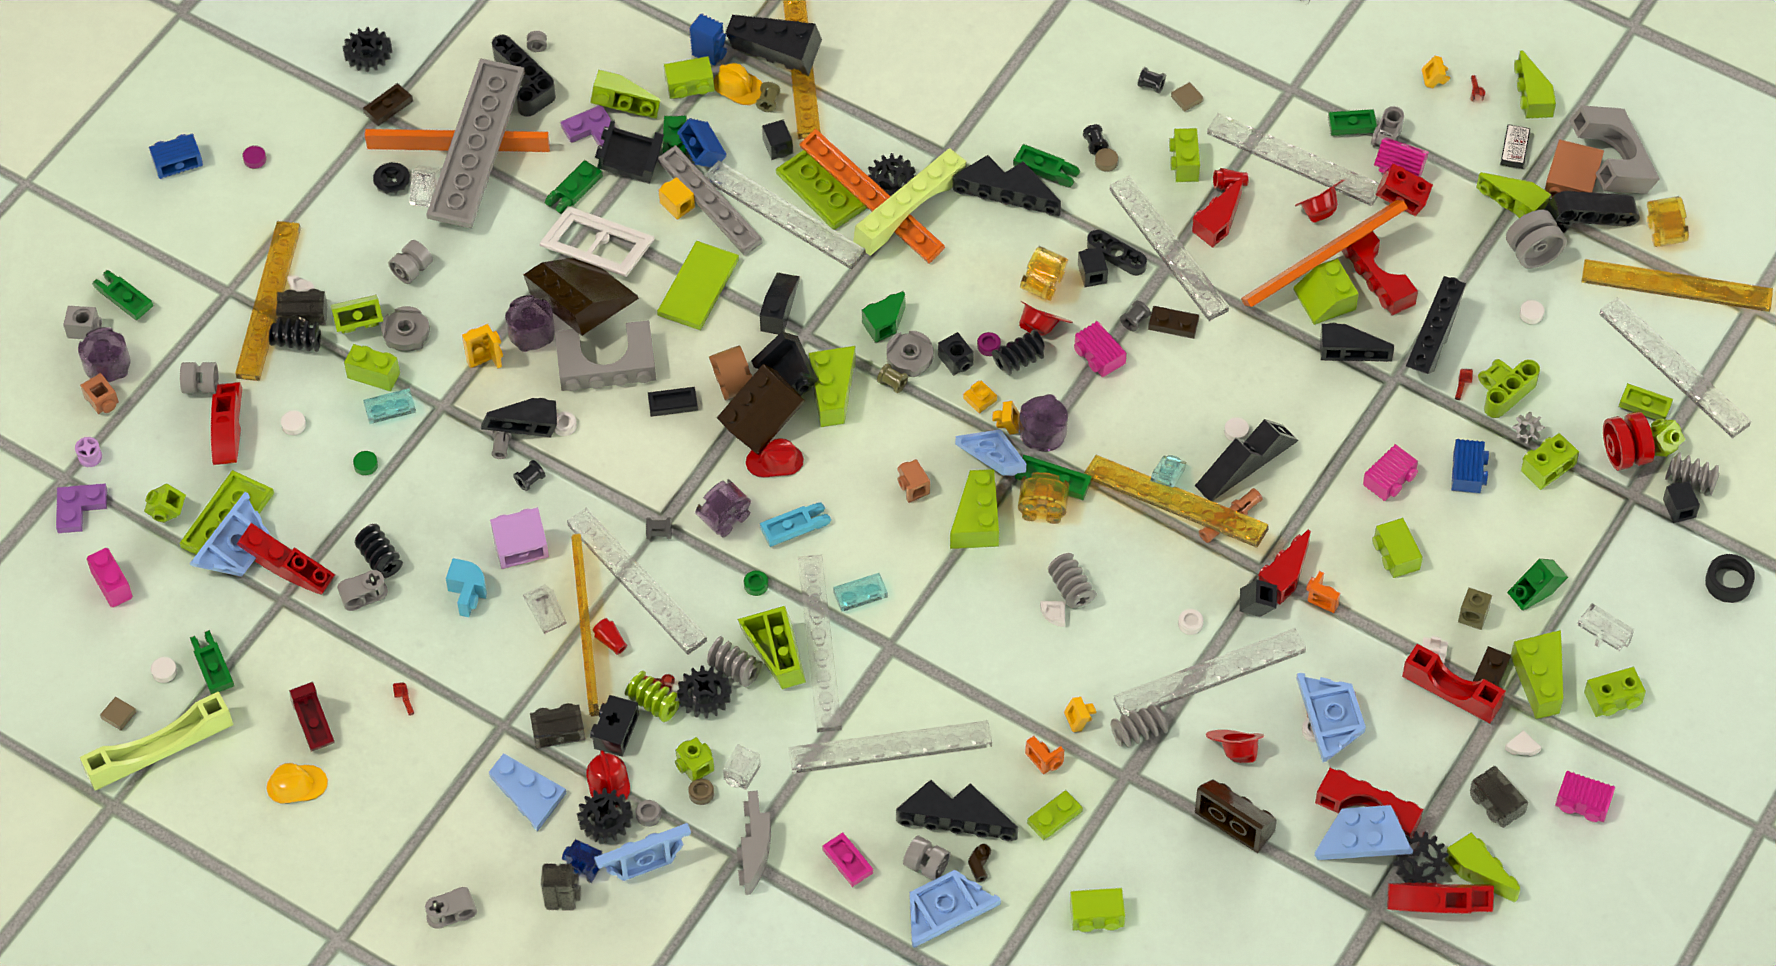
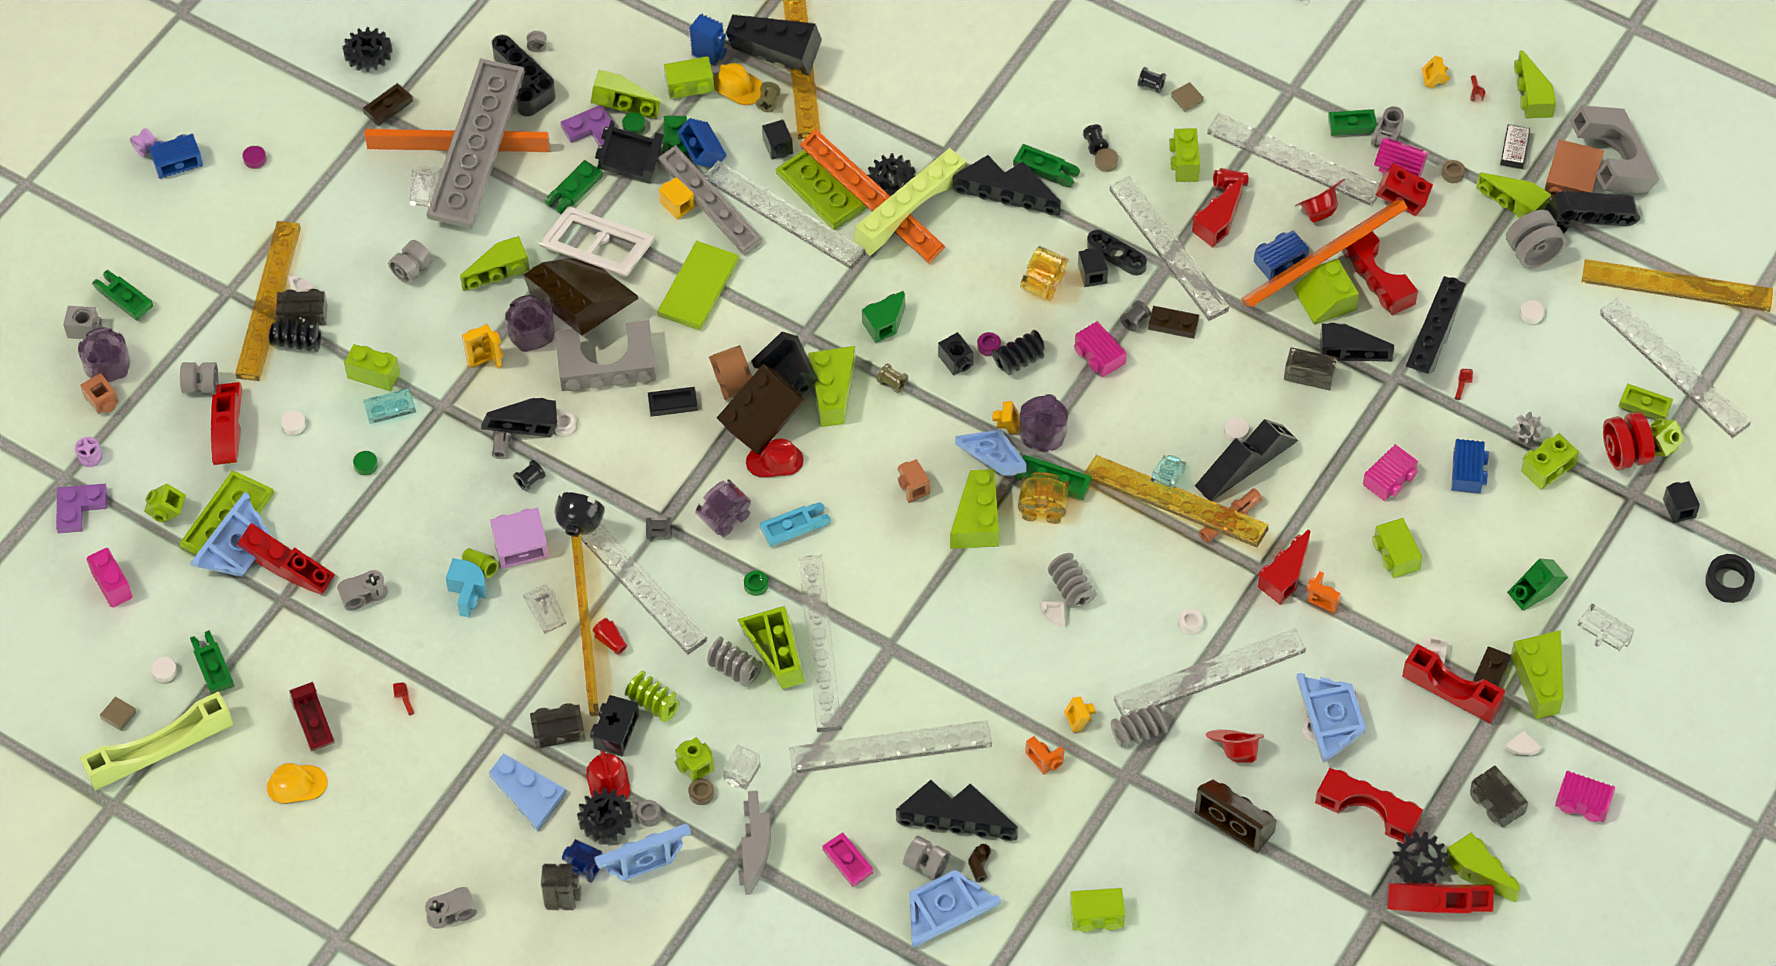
lime brick [330,294,383,333] -> none
black piece [354,524,403,578] -> none
black gear [373,162,410,194] -> none
light grey plate [381,306,429,351] -> none
clear red hand [644,674,675,692] -> none
black gear [677,666,732,718] -> none
black slope [759,272,800,335] -> none
clear light blue plate [833,573,888,612] -> none
light grey plate [887,331,933,377] -> none
yellow tile [963,381,997,414] -> none
red piece [1019,301,1073,336] -> none
lime plate [1027,790,1082,841] -> none
black brick [1239,579,1277,617] -> none
light blue wing [1315,805,1413,860] -> none
olive brick [1458,587,1492,630] -> none
lime piece [1478,359,1540,418] -> none
lime brick [1584,666,1646,717] -> none
clear yellow brick [1647,196,1689,247] -> none
light grey piece [1665,452,1720,496] -> none
none -> lavender wheel [130,128,157,157]
none -> lime slope [460,236,530,291]
none -> lime cone [462,548,498,578]
none -> black cylinder [554,492,605,537]
none -> green tile [622,113,645,134]
none -> blue brick [1253,230,1309,280]
none -> clear smoke brick [1284,347,1337,390]
none -> dark tan tile [1441,160,1465,183]

